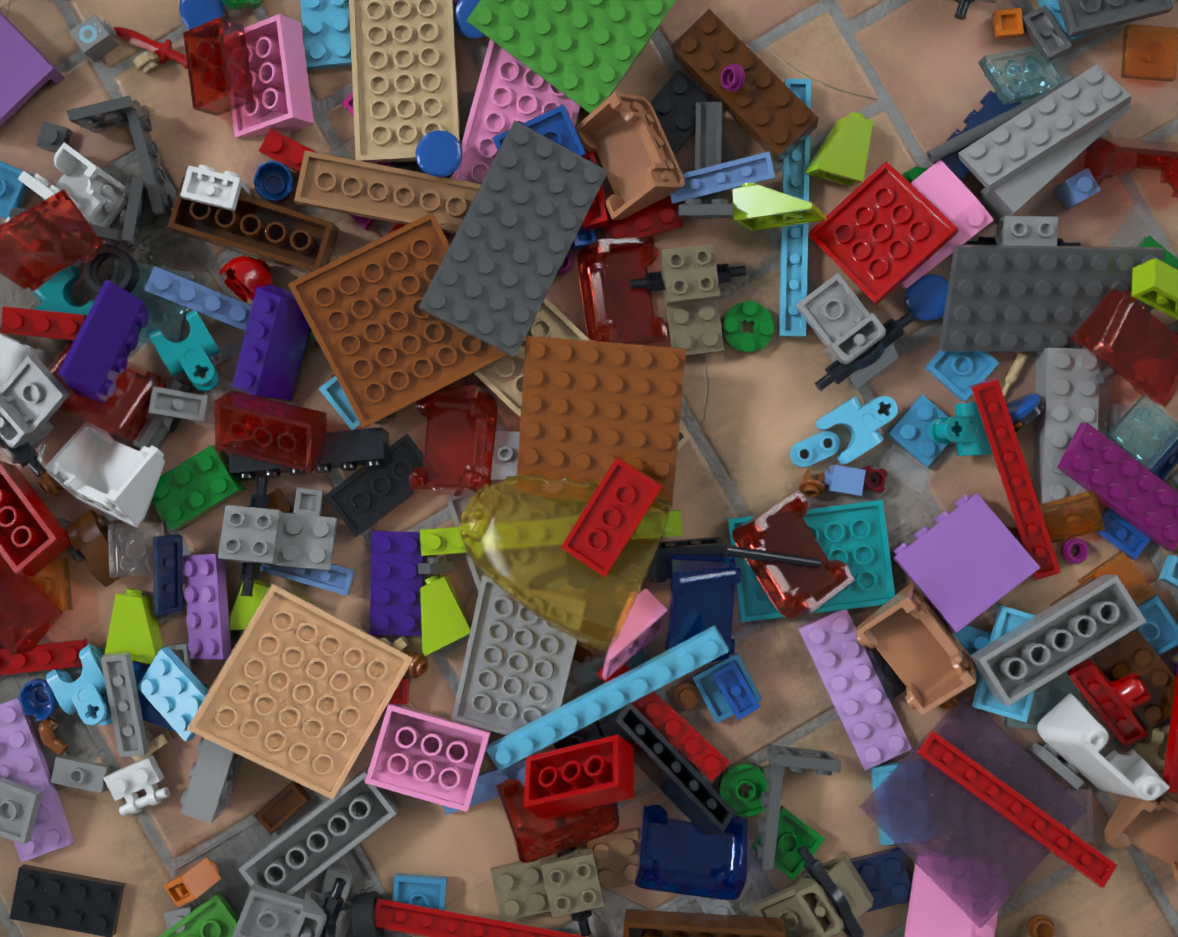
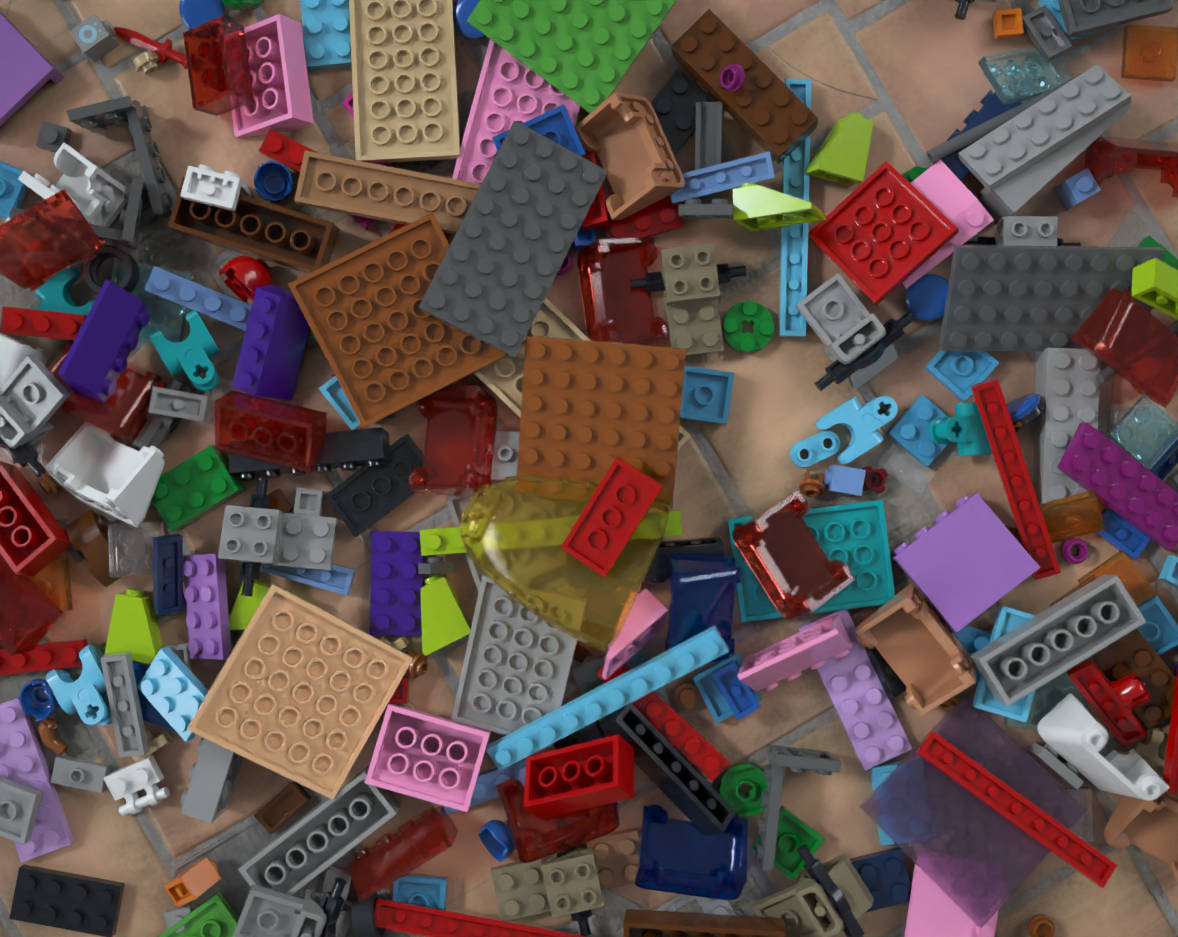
blue piece [415,130,463,178] -> none
black bar [723,545,821,569] -> none
tan piece [1002,353,1028,398] -> none
none -> clear red slope [349,805,458,902]
none -> blue hair [478,820,516,862]
none -> dark azure plate [680,366,734,424]
none -> bright pink slope [737,614,852,692]

